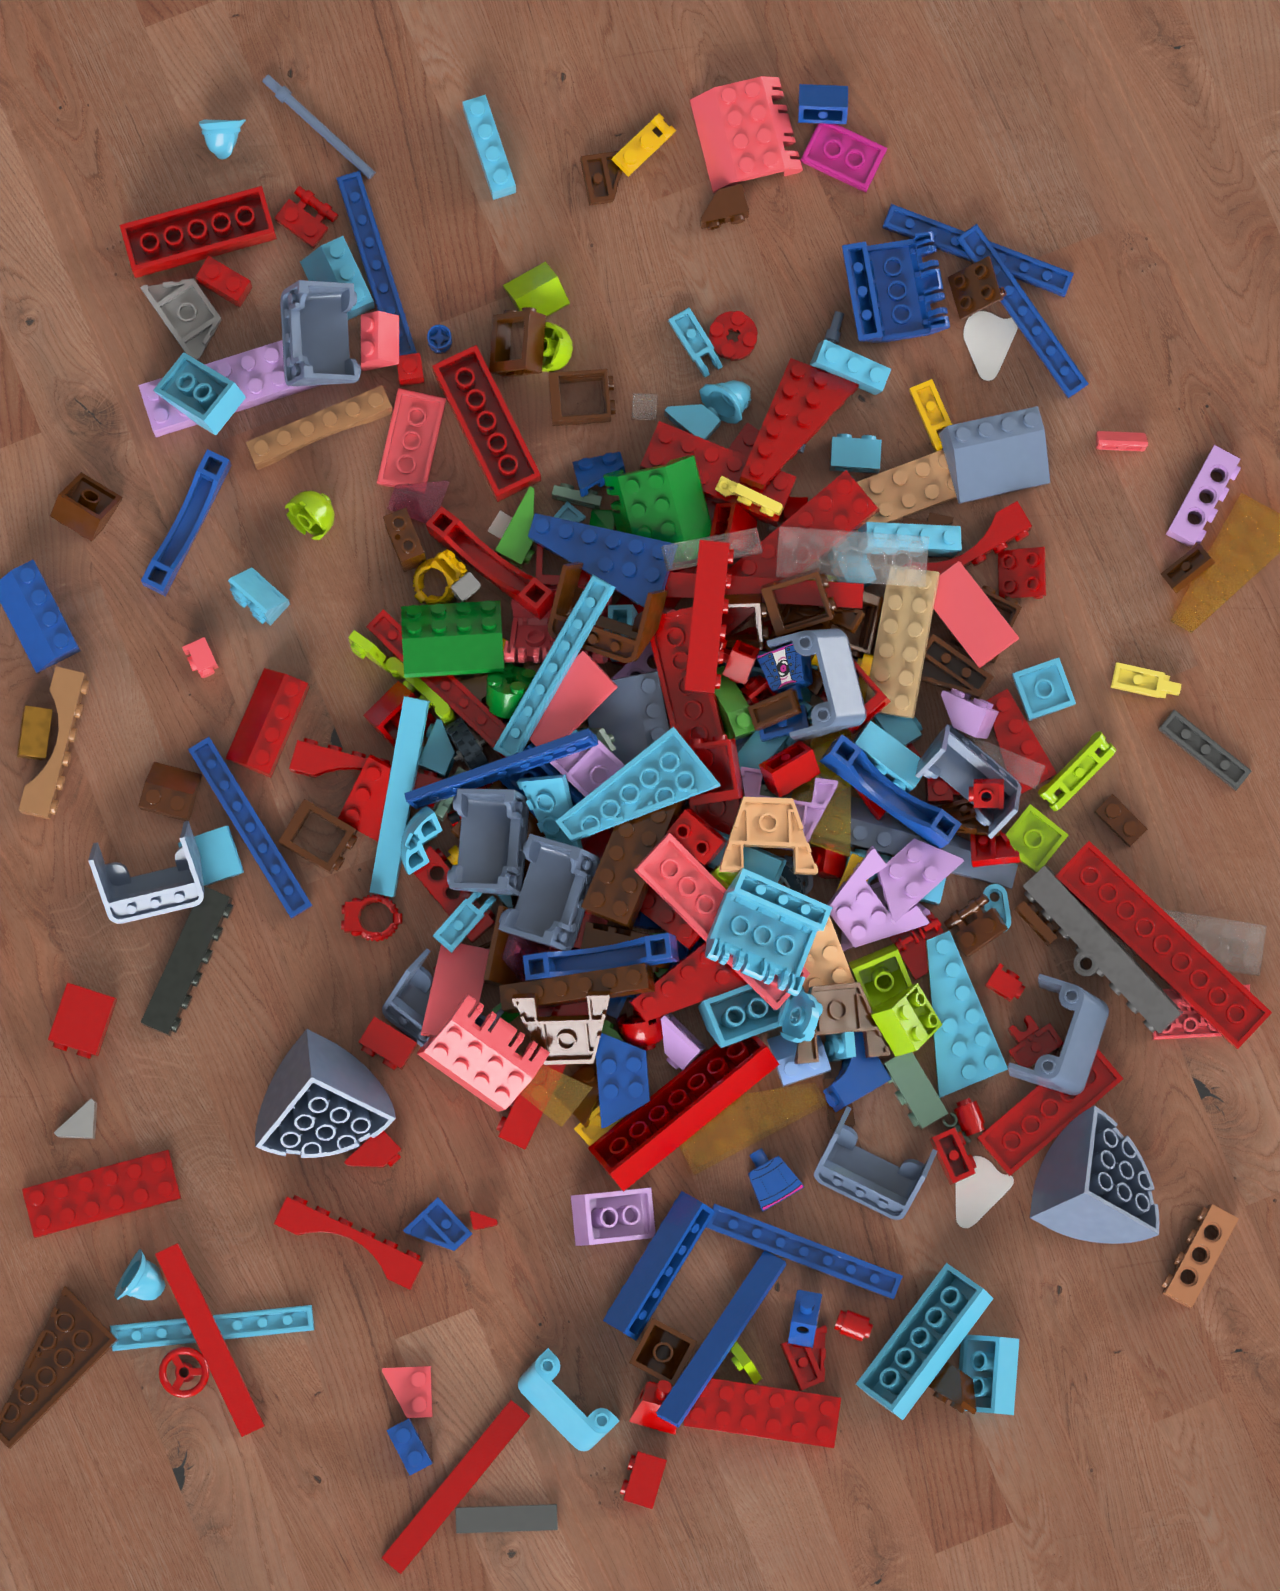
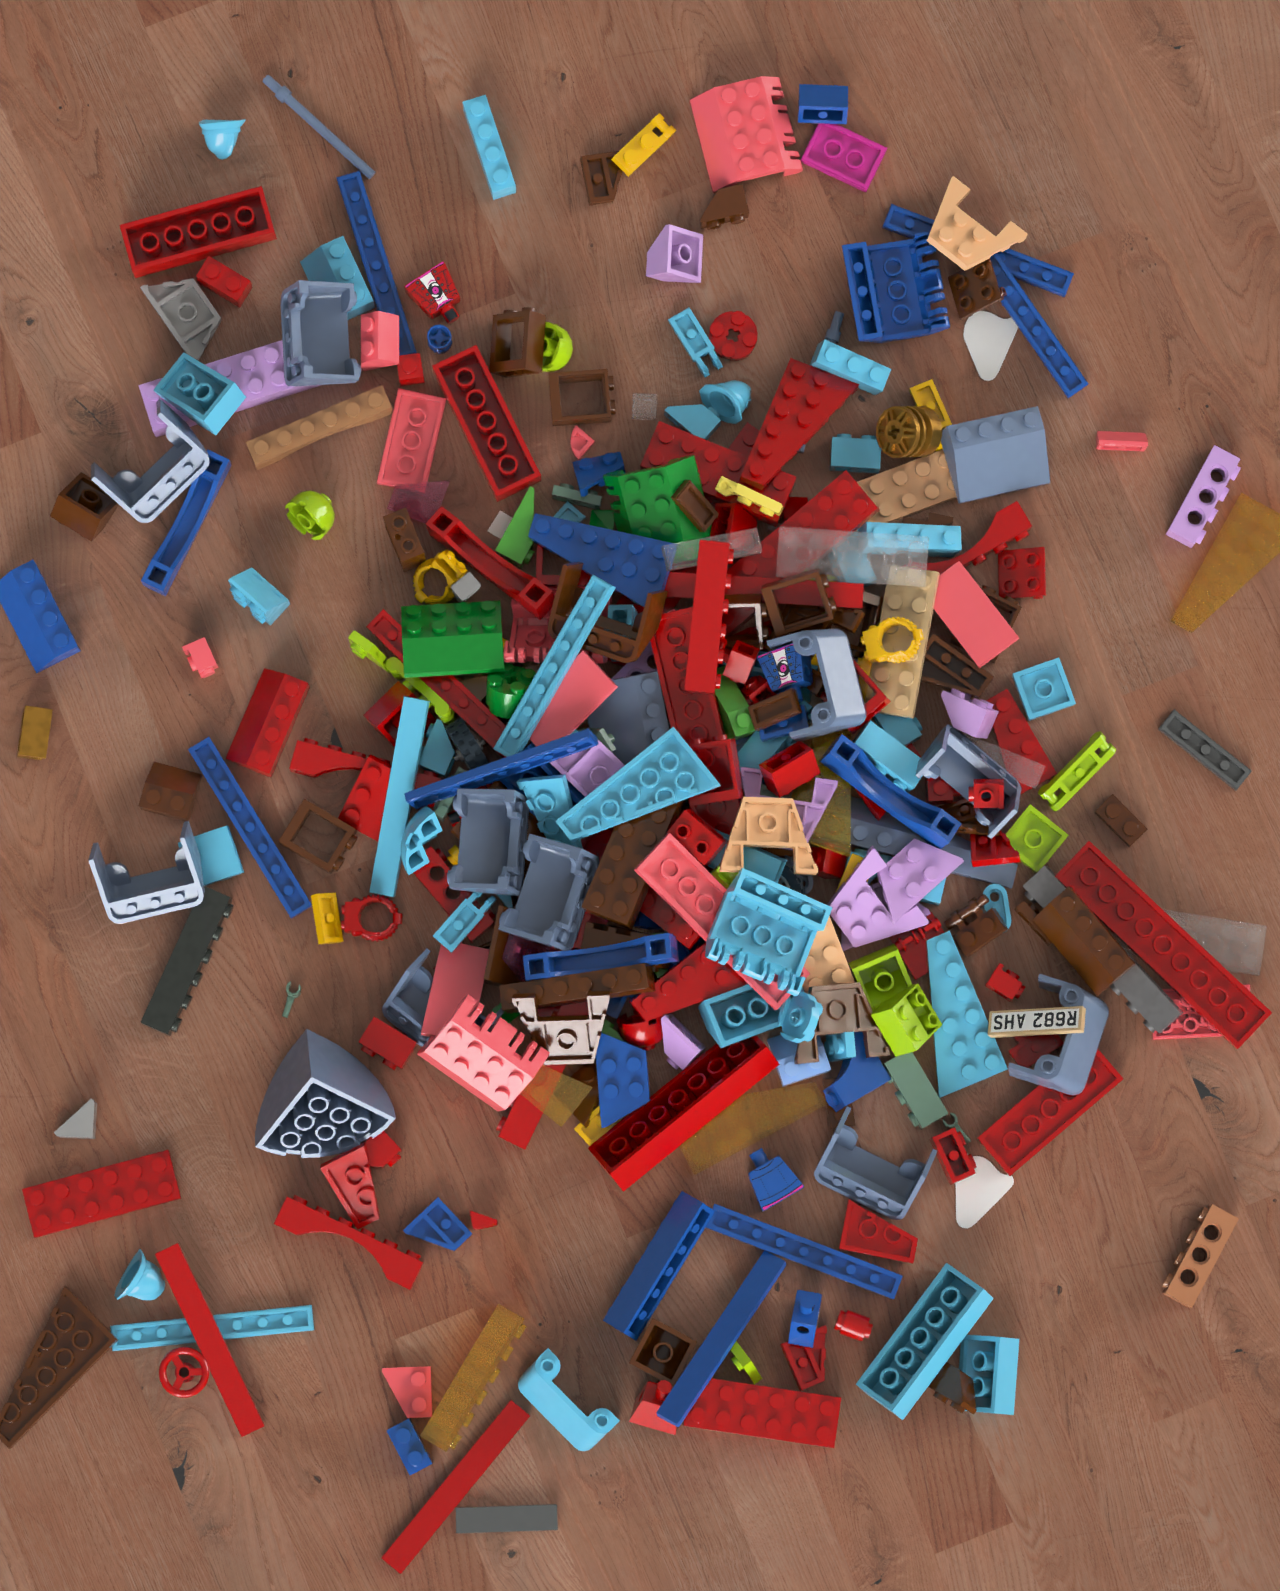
medium nougat arch [19,666,90,820] -> none
red brick [48,982,117,1059] -> none
red plate [274,186,339,249] -> none
lime slope [503,262,570,317] -> none
lavender slope [571,1188,656,1246] -> none
red brick [620,1451,667,1509] -> none
red brick [953,1097,985,1136] -> none
sand blue brick [1030,1106,1159,1244] -> none
light yellow hinge [1110,662,1182,698] -> none
reddish brown plate [1161,543,1215,593] -> none
none -> sand blue windscreen [91,399,209,523]
none -> sand green hand [282,982,301,1018]
none -> yellow plate [311,893,344,945]
none -> wing [320,1142,380,1230]
none -> torso [404,261,460,325]
none -> clear yellow brick [420,1304,527,1452]
none -> coral tile [570,425,595,461]
none -> lavender slope [646,224,703,283]
none -> reddish brown tile [671,480,719,532]
none -> red wing [839,1199,918,1264]
none -> yellow piece [861,616,924,663]
none -> pearl gold wheel [876,406,942,458]
none -> light nougat wing [927,176,1028,271]
none -> tile [988,1006,1086,1038]
none -> reddish brown slope [1033,887,1136,996]

